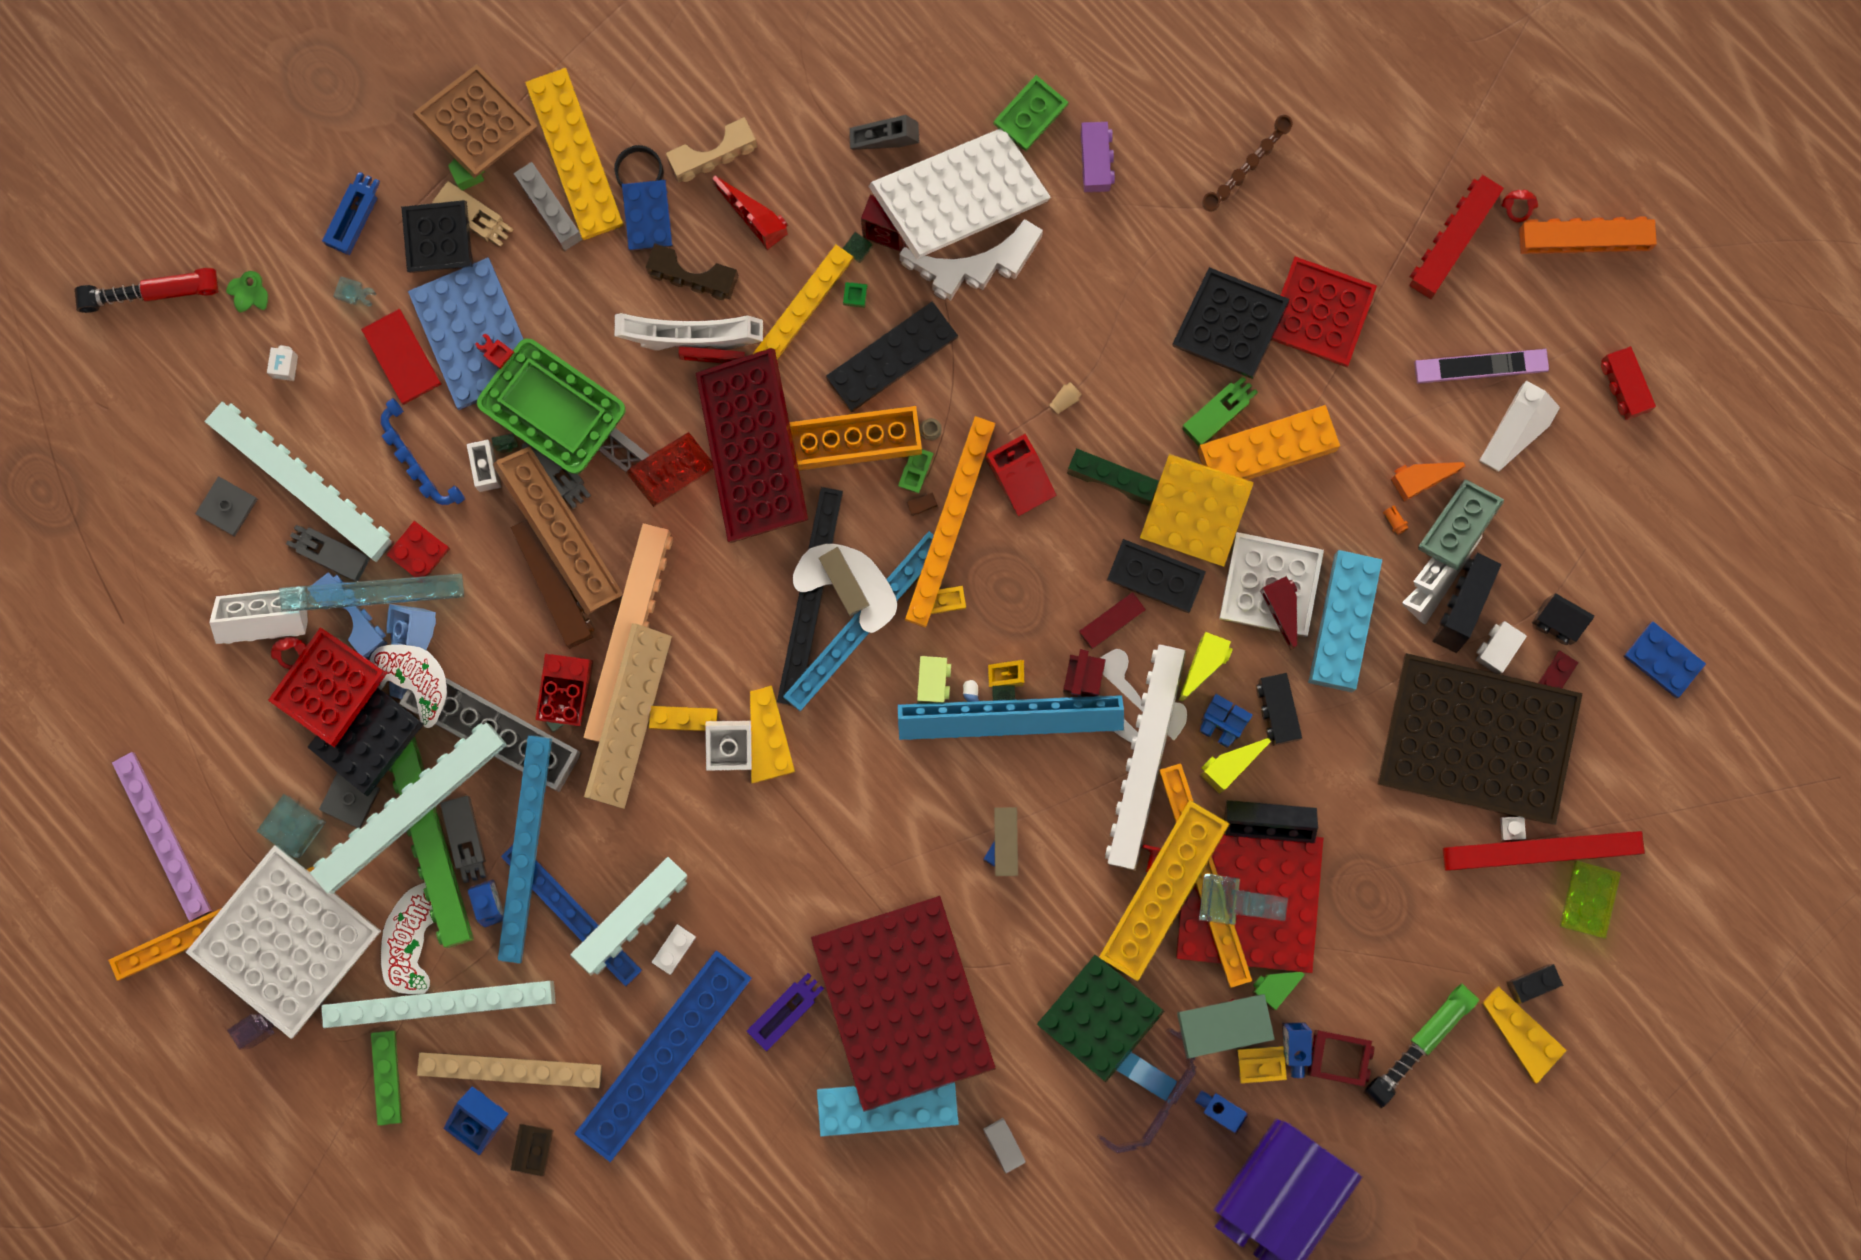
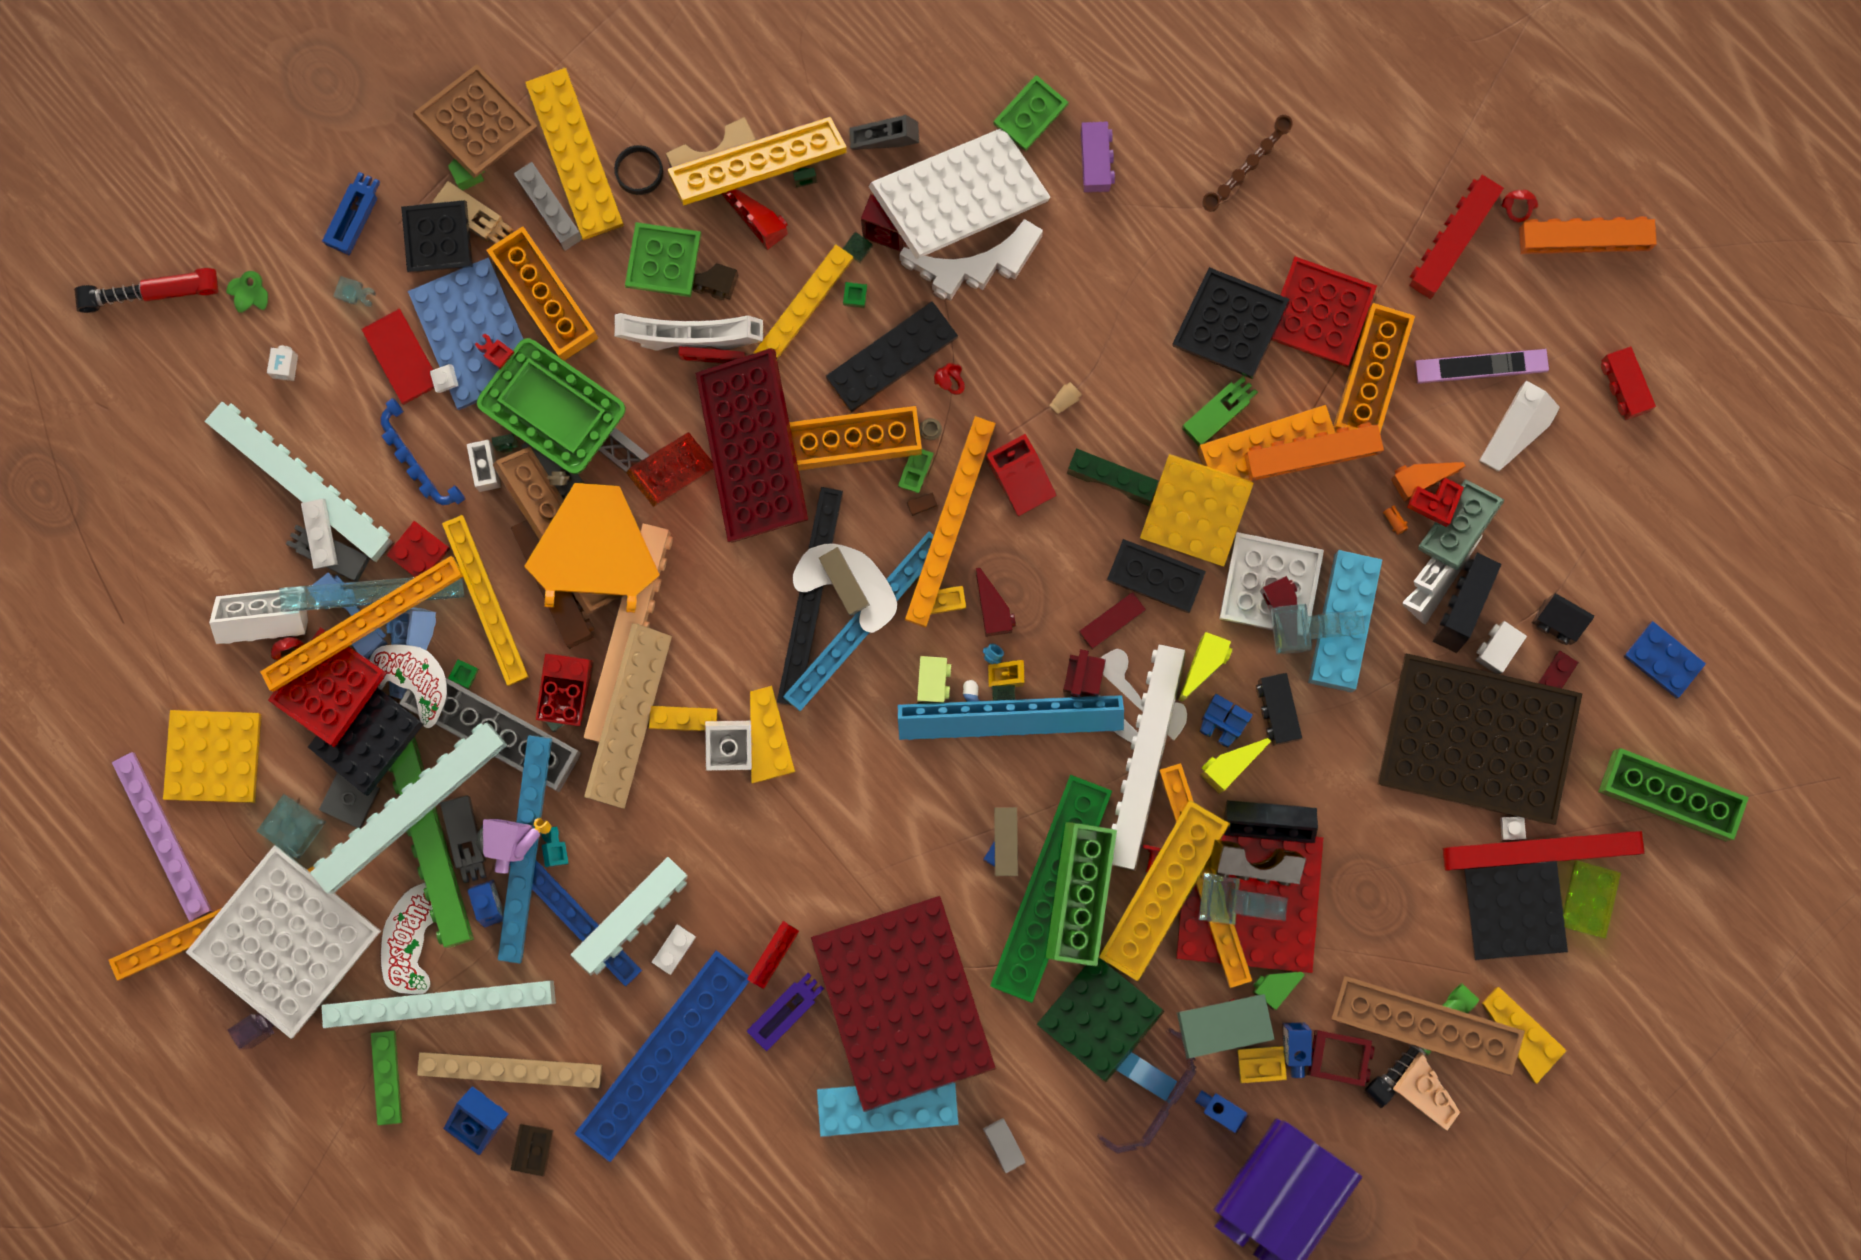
dark grey plate [195,476,258,537] -> none
blue plate [622,180,673,250] -> none
black brick [1506,964,1564,1003] -> none
none -> yellow plate [163,710,261,803]
none -> light orange plate [260,556,464,692]
none -> white plate [301,499,338,569]
none -> white plate [430,364,459,393]
none -> yellow plate [442,515,529,686]
none -> green plate [448,659,479,689]
none -> lavender torso [476,818,551,873]
none -> light orange brick [487,226,598,361]
none -> light orange flag [524,483,660,613]
none -> teal plate [541,827,569,867]
none -> dark tan plate [547,471,570,485]
none -> bright green plate [625,222,701,297]
none -> yellow plate [668,117,847,206]
none -> red tile [747,921,799,989]
none -> dark green plate [793,167,817,188]
none -> red piece [934,363,965,395]
none -> dark red slope [976,568,1016,637]
none -> dark azure plate [983,644,1004,664]
none -> green plate [990,775,1112,1003]
none -> bright green brick [1046,822,1117,966]
none -> arch [1208,840,1306,886]
none -> orange brick [1244,423,1384,481]
none -> clear light blue plate [1271,604,1366,655]
none -> medium nougat plate [1332,976,1525,1077]
none -> light orange brick [1333,303,1415,432]
none -> light nougat wing [1393,1052,1460,1131]
none -> red plate [1407,477,1464,527]
none -> black plate [1464,861,1568,960]
none -> bright green brick [1598,748,1749,842]

